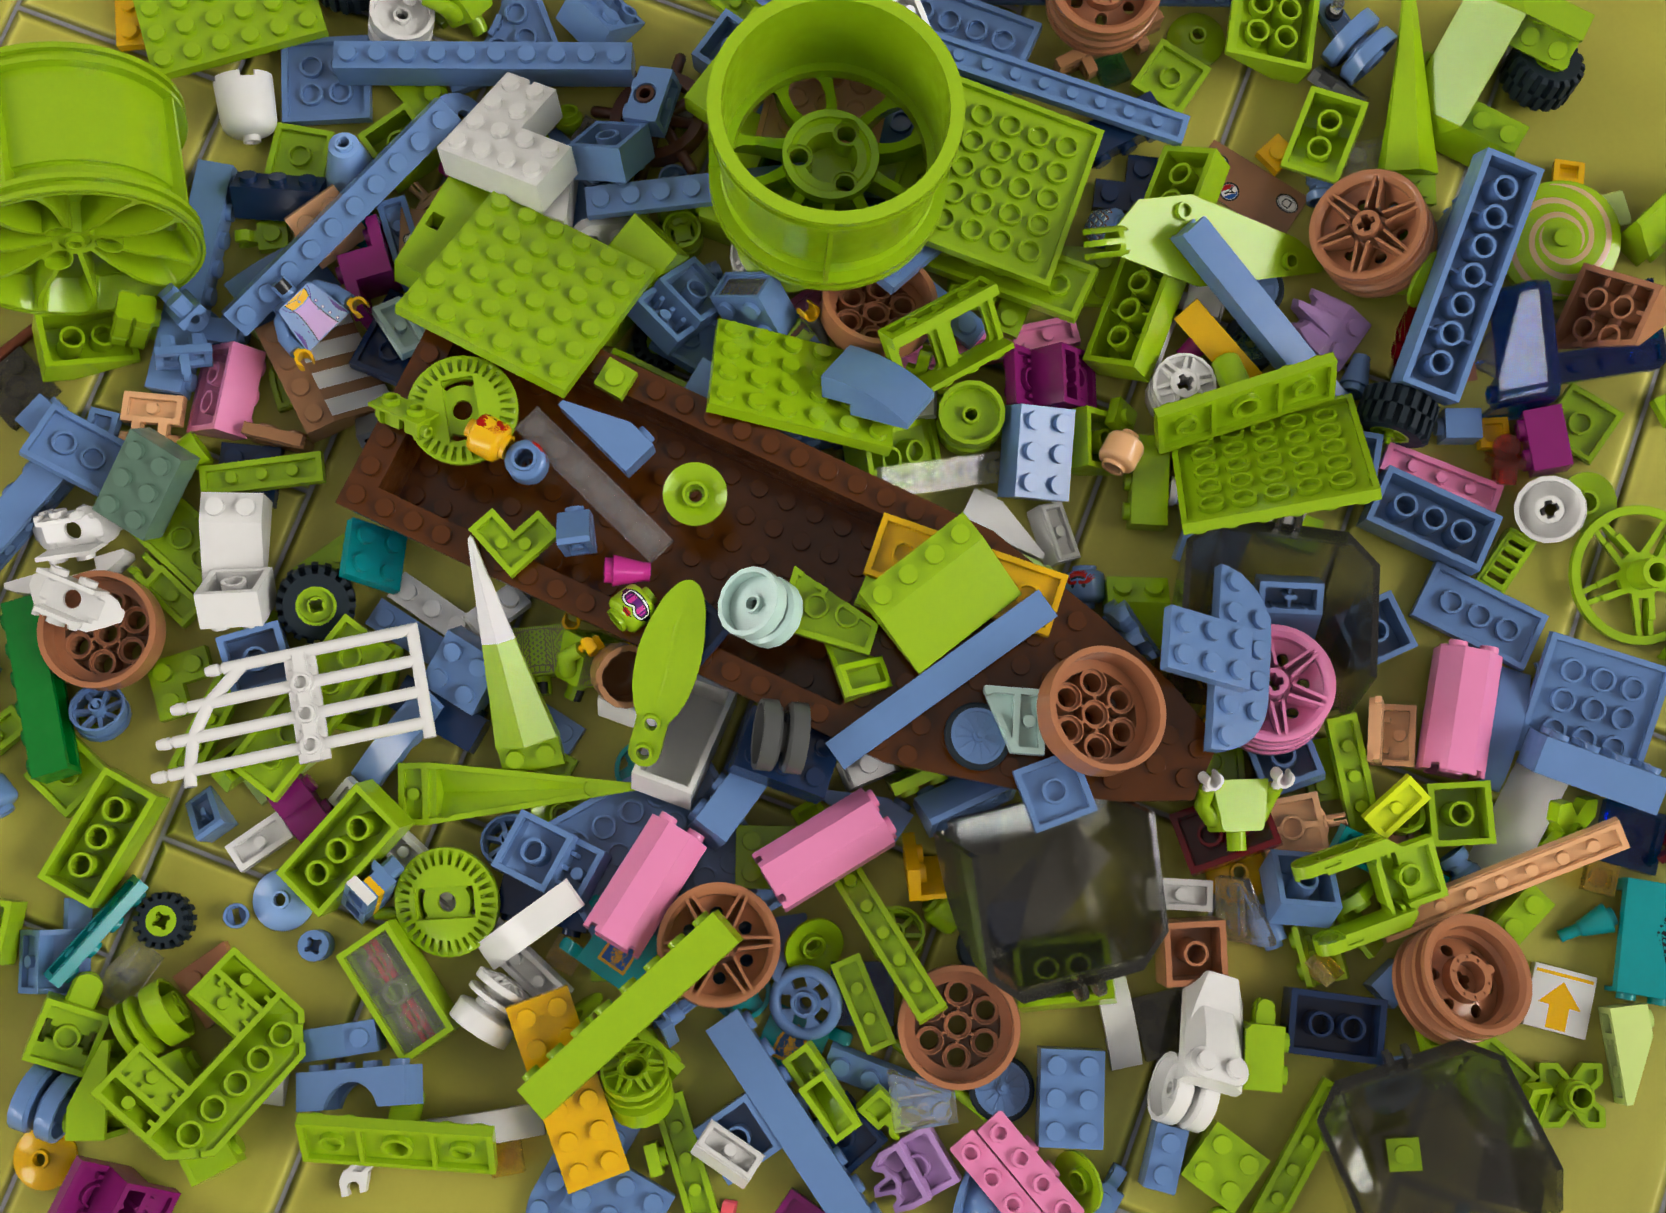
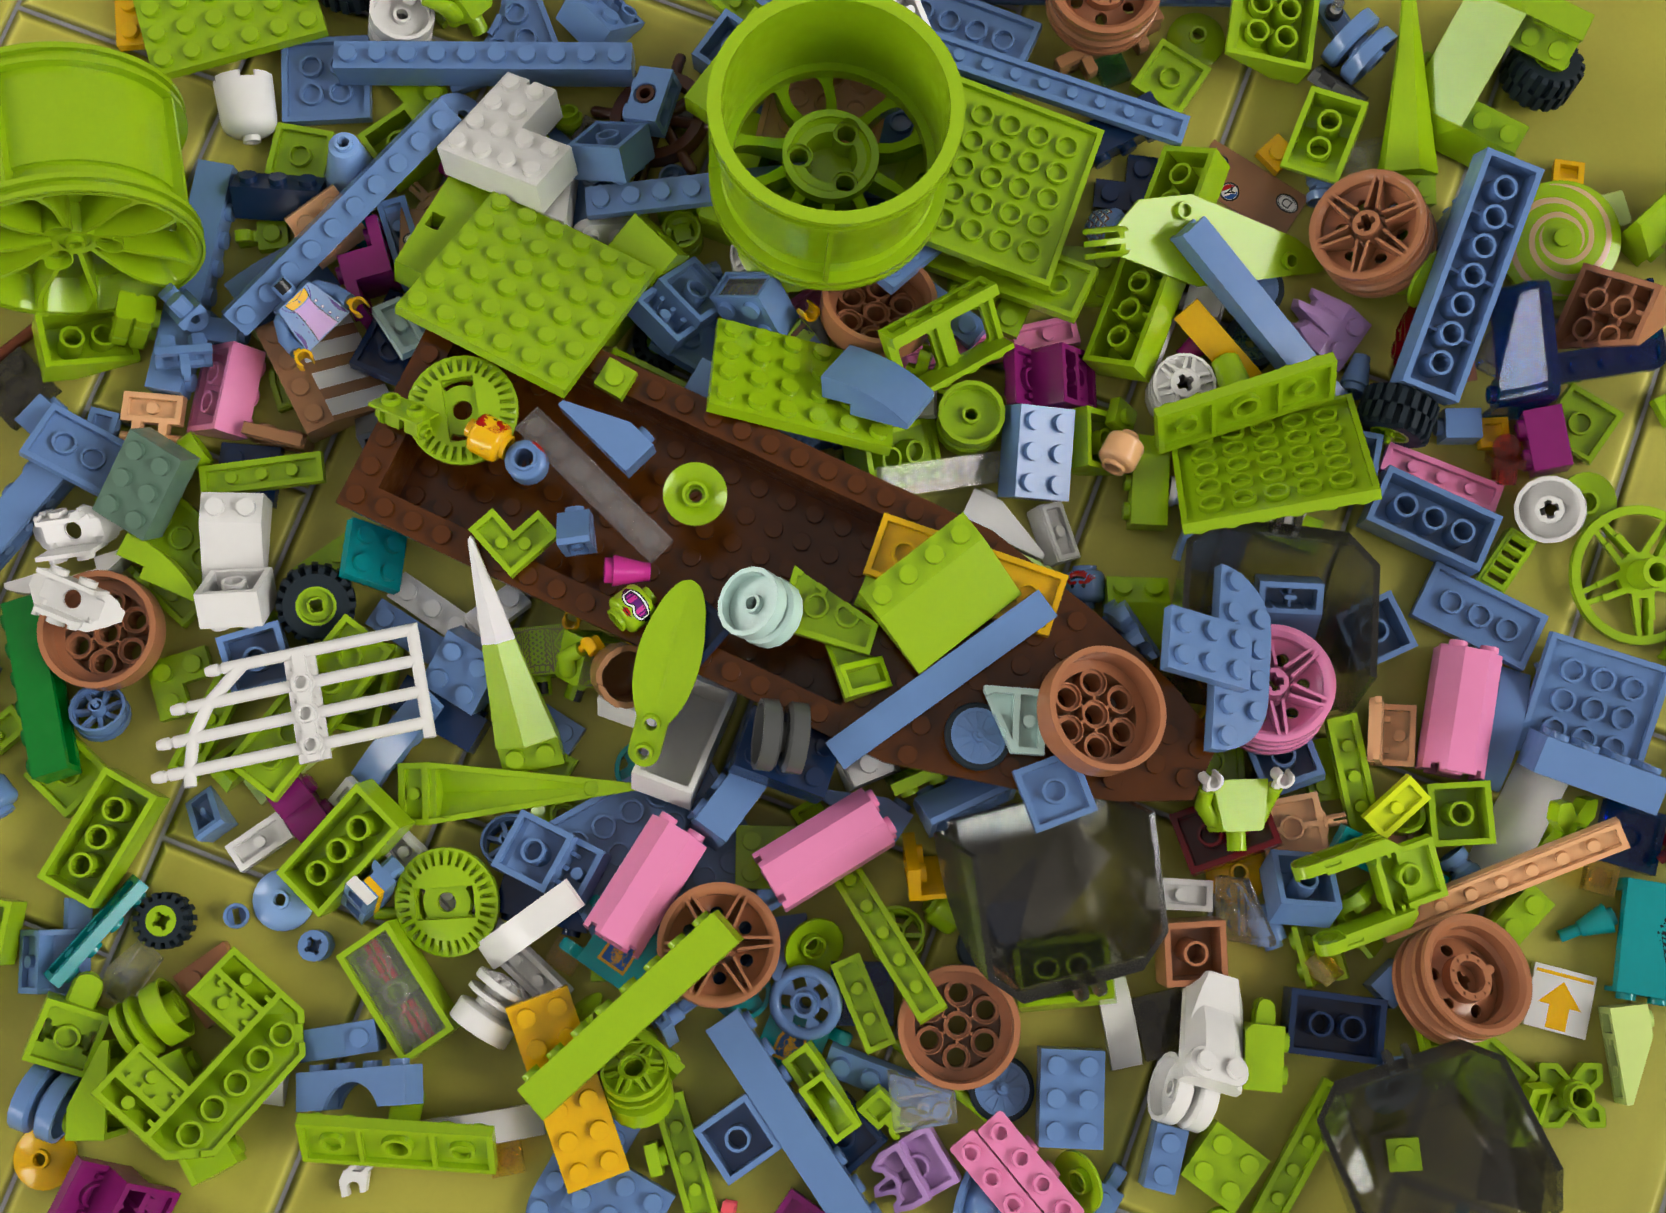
white slope [690,1119,765,1189] -> none
none -> lime slope [116,532,198,602]

